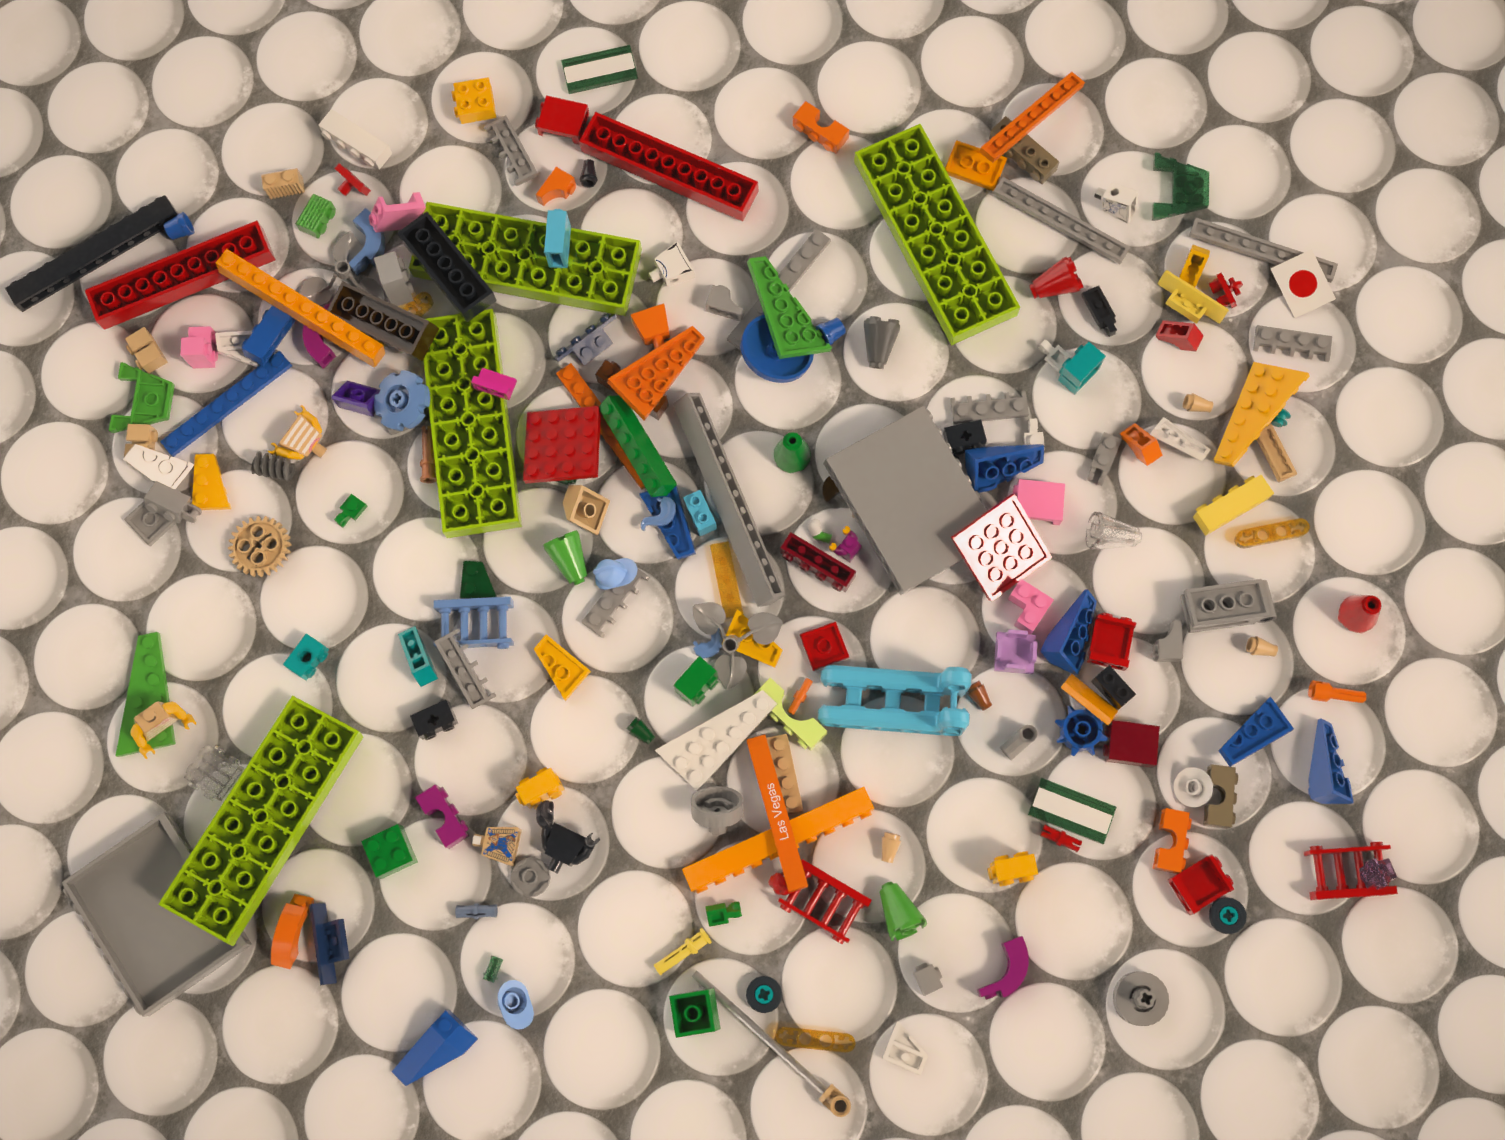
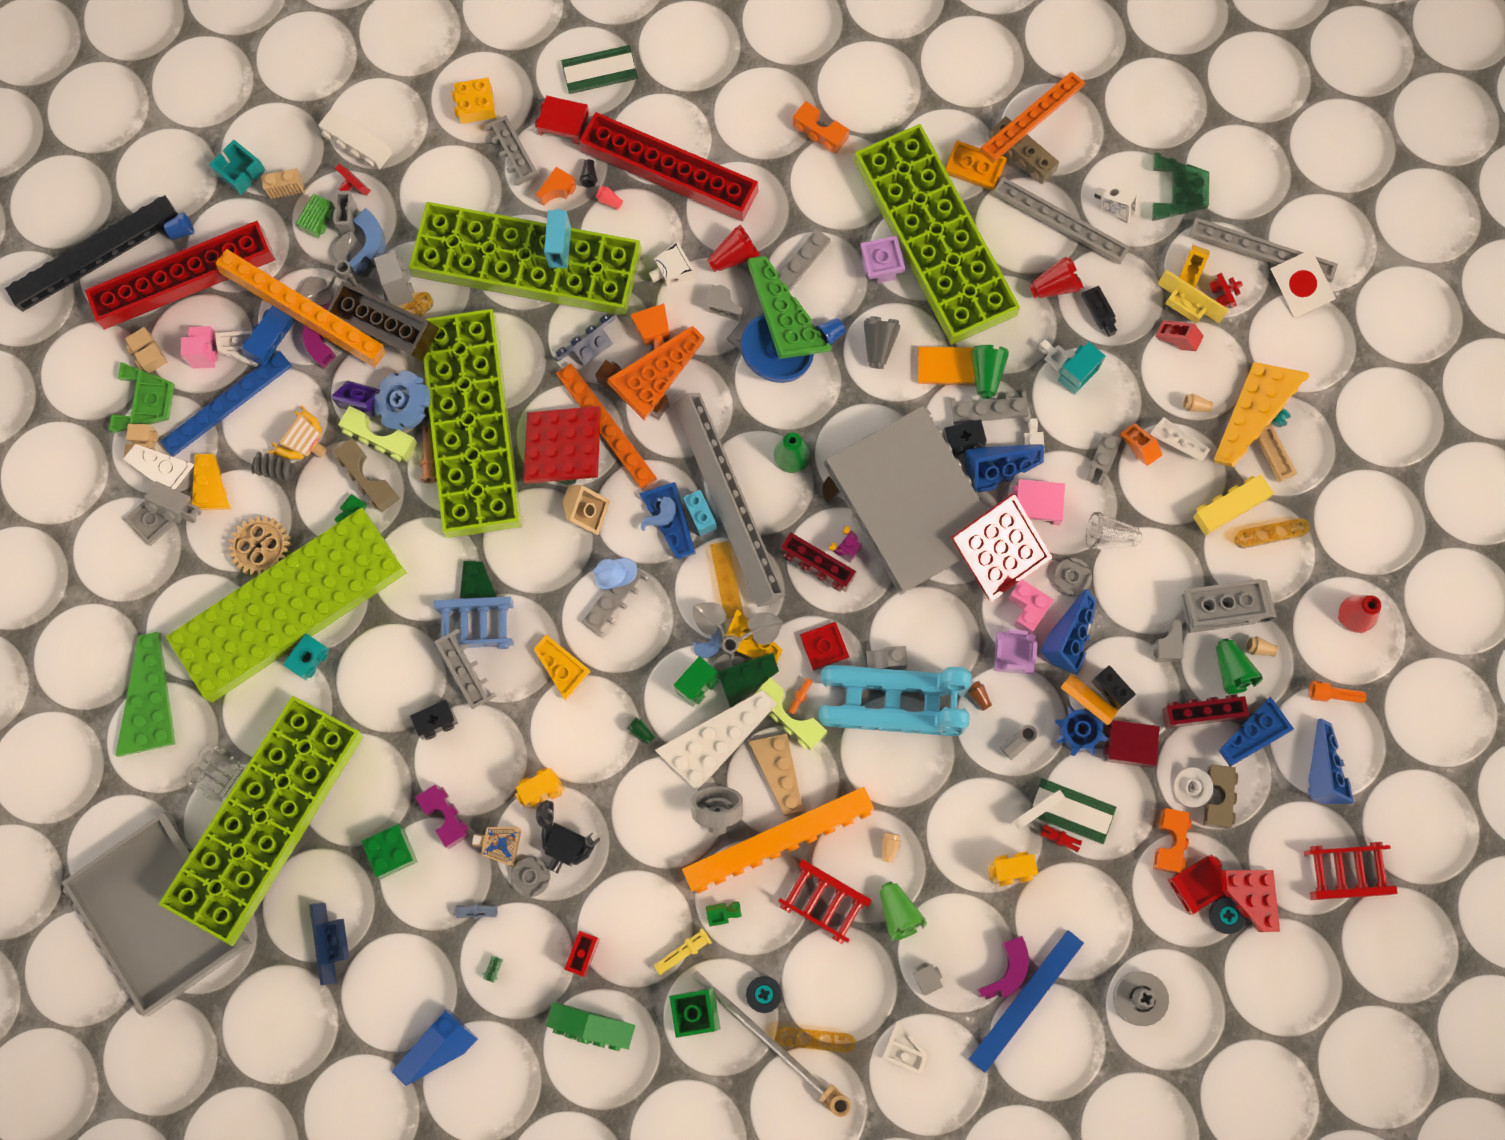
torso [130,701,196,759] -> none
orange arch [271,894,314,969] -> none
bright pink panel [369,192,426,233] -> none
black brick [397,212,497,322] -> none
teal slope [398,626,438,687] -> none
dark pink panel [471,368,517,400] -> none
light blue piece [498,980,534,1030] -> none
bright green cone [543,530,587,585] -> none
green brick [599,396,677,497] -> none
orange tile [746,734,808,893] -> none
red piece [768,872,798,895] -> none
arm [809,519,832,544] -> none
red panel [1087,613,1137,671] -> none
light grey hinge [1253,325,1332,362] -> none
brick [1359,858,1397,890] -> none
none -> lime brick [165,508,407,703]
none -> teal piece [209,139,266,195]
none -> light grey brick [333,191,357,234]
none -> dark tan arch [334,438,400,512]
none -> yellowish green arch [338,406,418,462]
none -> green brick [546,1002,635,1051]
none -> red brick [564,931,601,977]
none -> coral cone [595,185,623,210]
none -> red cone [707,224,760,272]
none -> dark green wing [717,652,779,708]
none -> lavender panel [860,236,905,283]
none -> light grey arch [866,646,908,670]
none -> light orange tile [918,347,974,385]
none -> blue tile [969,930,1084,1073]
none -> green cone [971,345,1009,399]
none -> white beam [1013,790,1066,830]
none -> light grey tile [1053,558,1092,597]
none -> dark red brick [1162,694,1249,729]
none -> green cone [1216,638,1263,695]
none -> plate [1220,870,1280,932]

